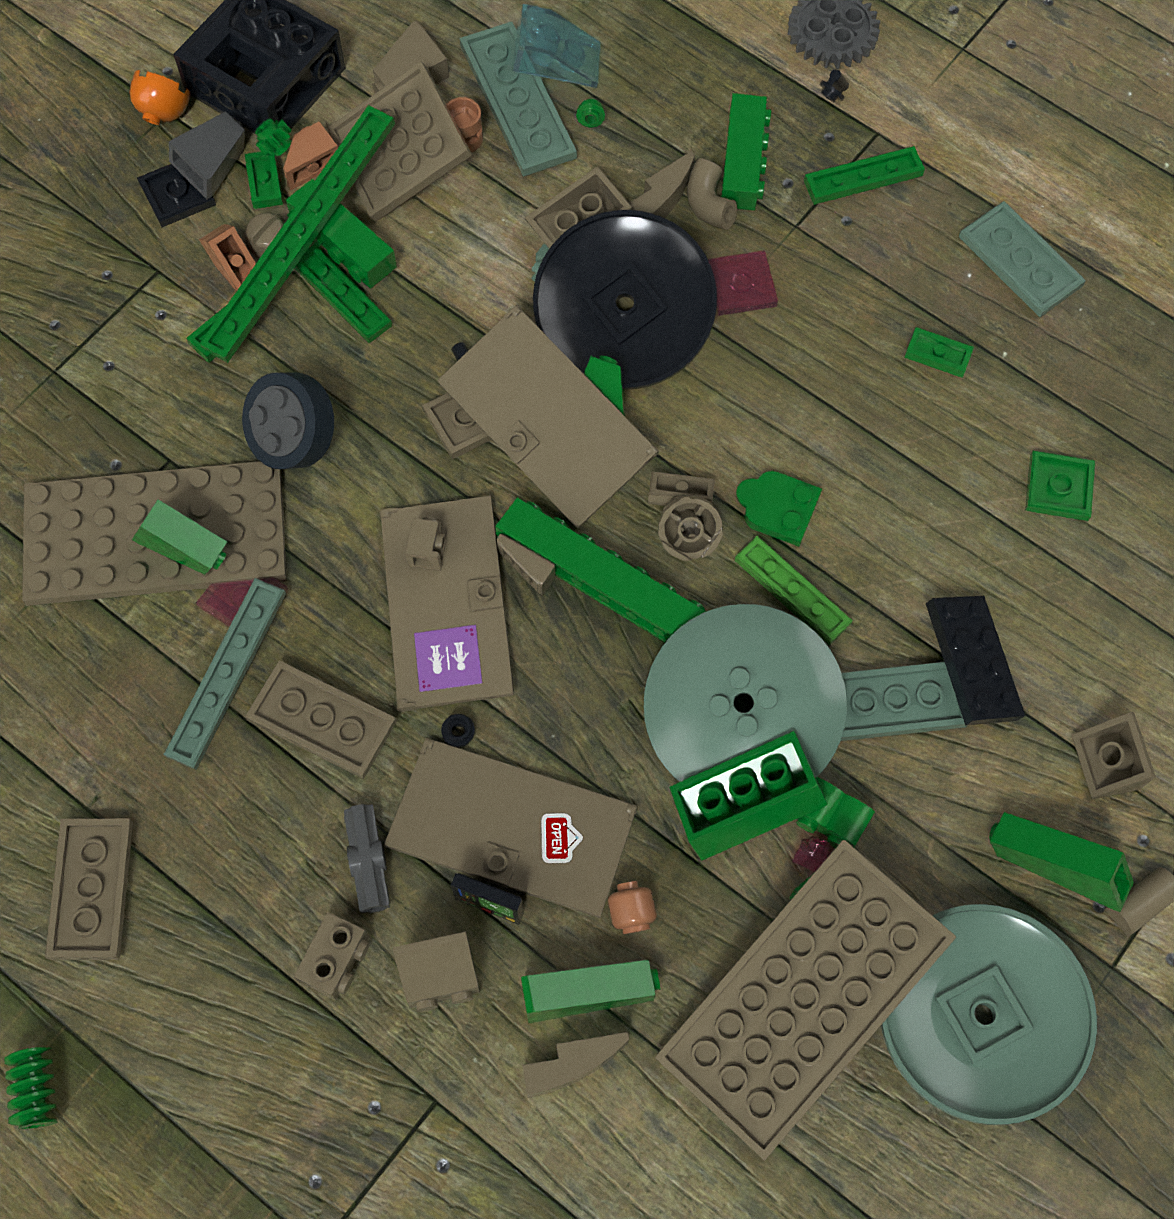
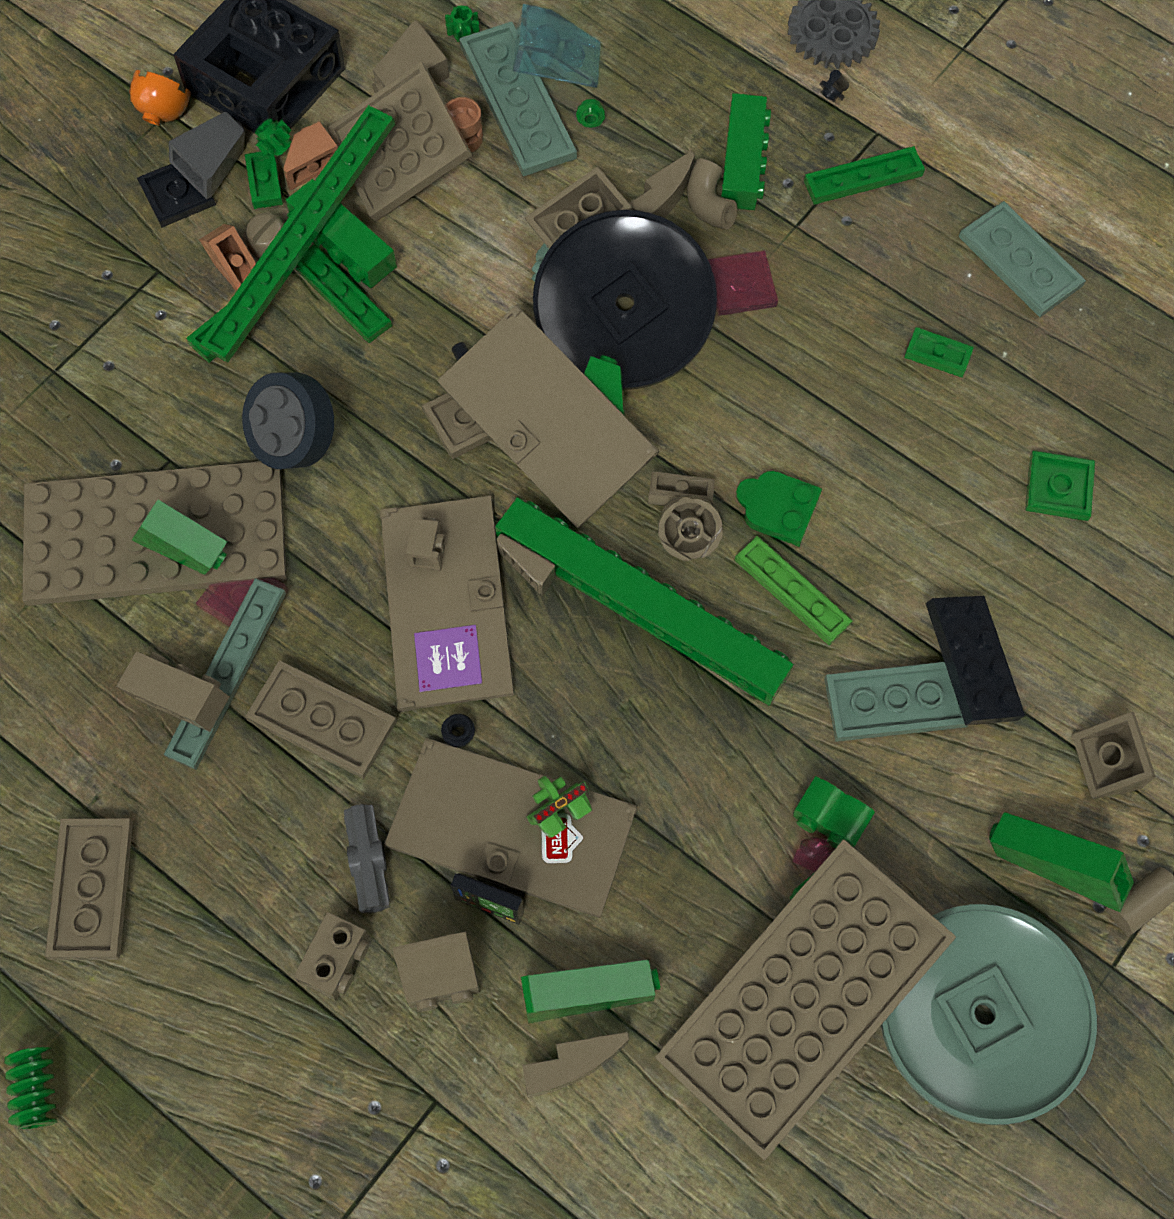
nougat head [608,881,657,935] -> none
sand green dish [644,604,847,782] -> none
green slope [669,731,828,861] -> none
none -> dark tan brick [116,651,230,732]
none -> green gear [445,5,480,42]
none -> bright green hips [526,776,592,838]

